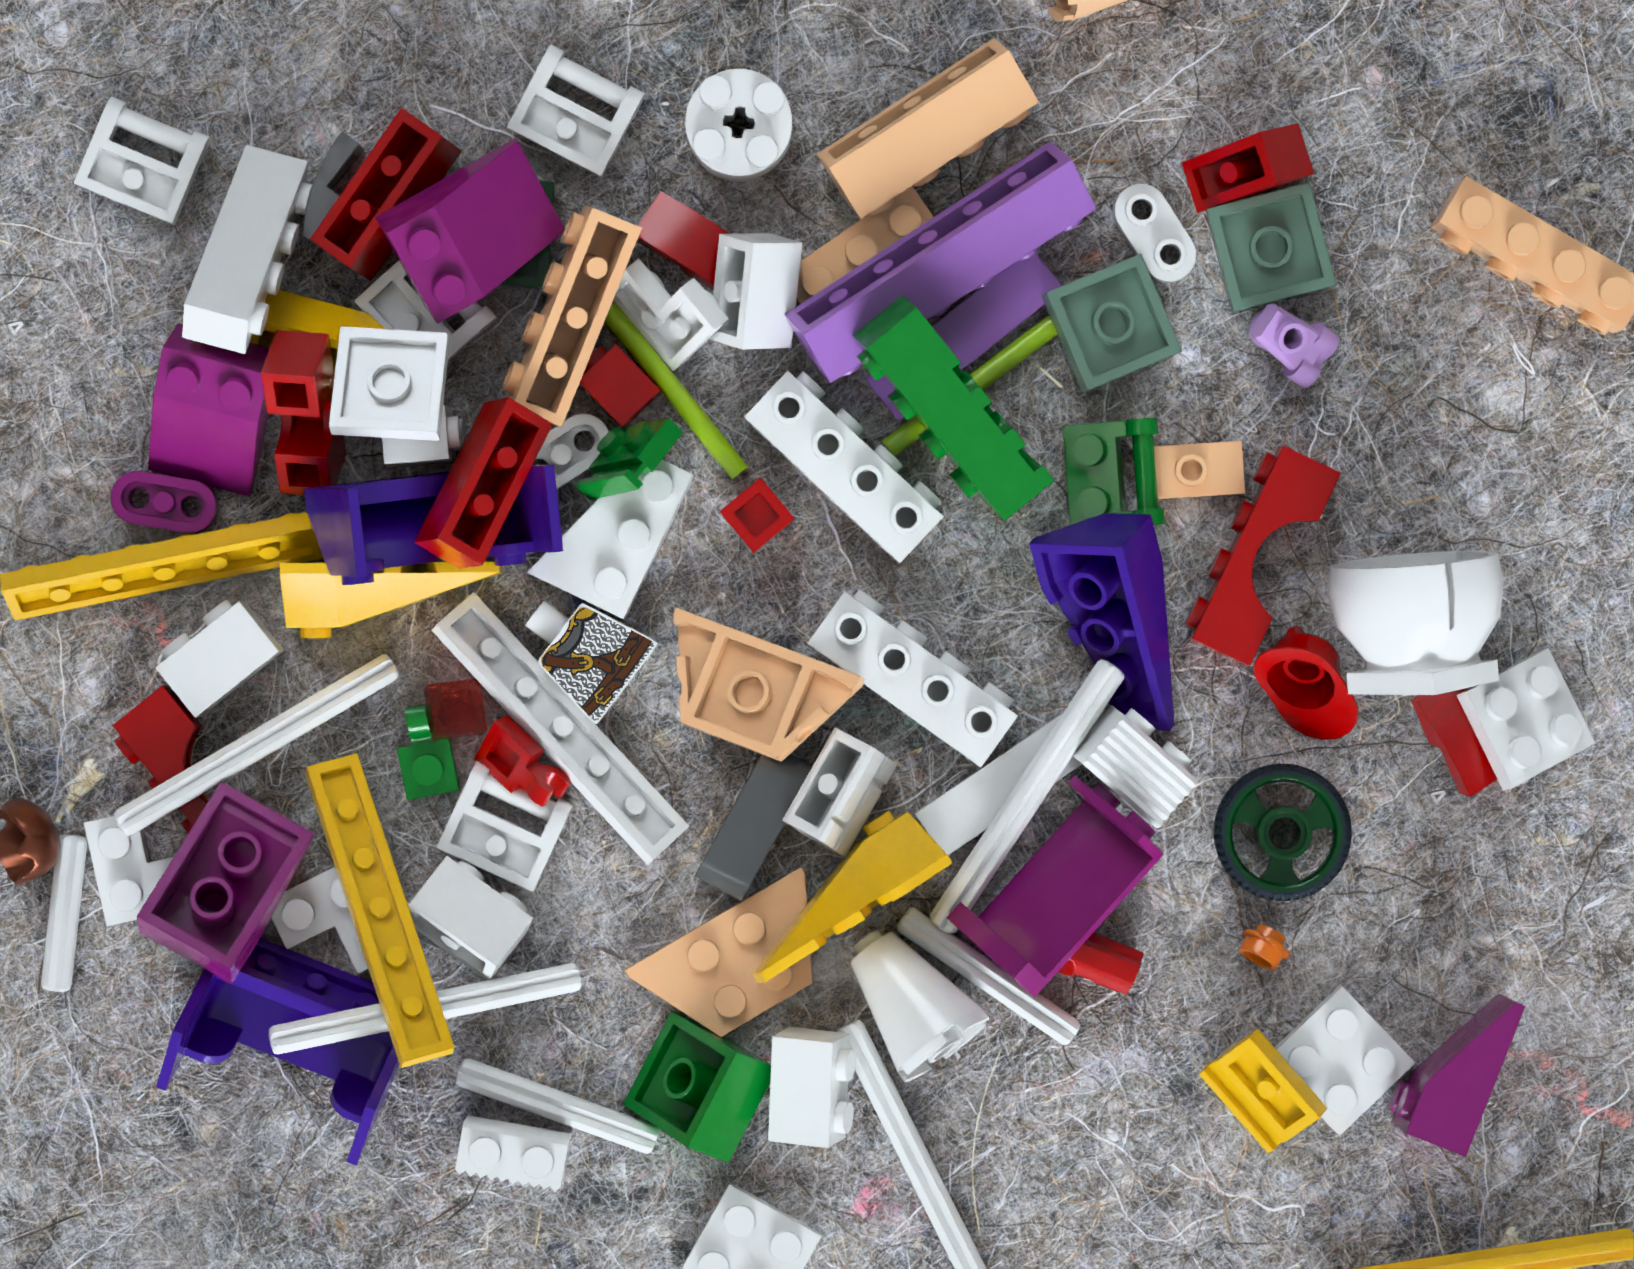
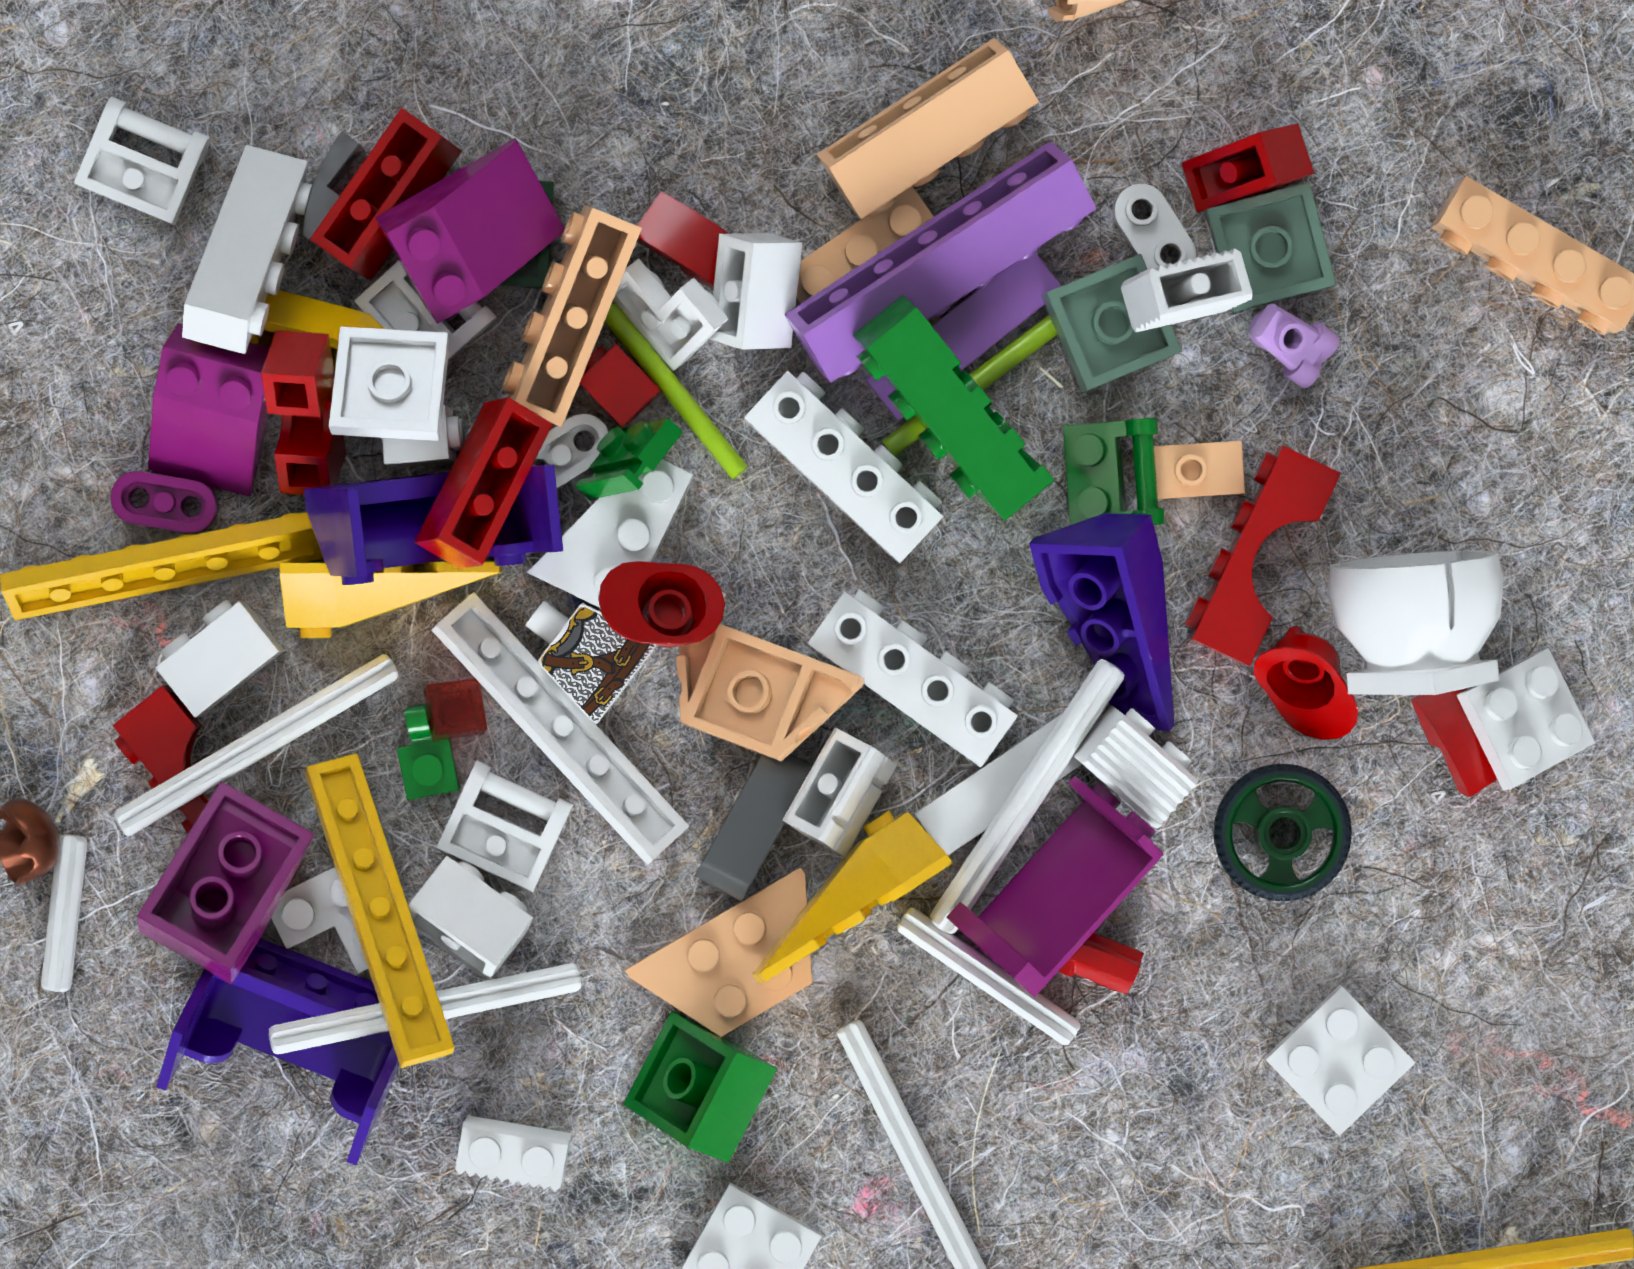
white plate [84,816,173,926] -> none
white axle [456,1058,659,1154] -> none
red plate [474,715,571,807] -> none
white plate [507,44,646,178] -> none
white brick [685,69,792,182] -> none
red brick [719,477,795,553] -> none
white brick [768,1027,856,1148] -> none
white cone [850,930,990,1082] -> none
yellow plate [1199,1028,1327,1154] -> none
orange plate [1238,924,1290,970] -> none
magenta slope [1389,994,1525,1157] -> none
none -> red piece [598,561,725,647]
none -> white brick [1121,248,1253,332]

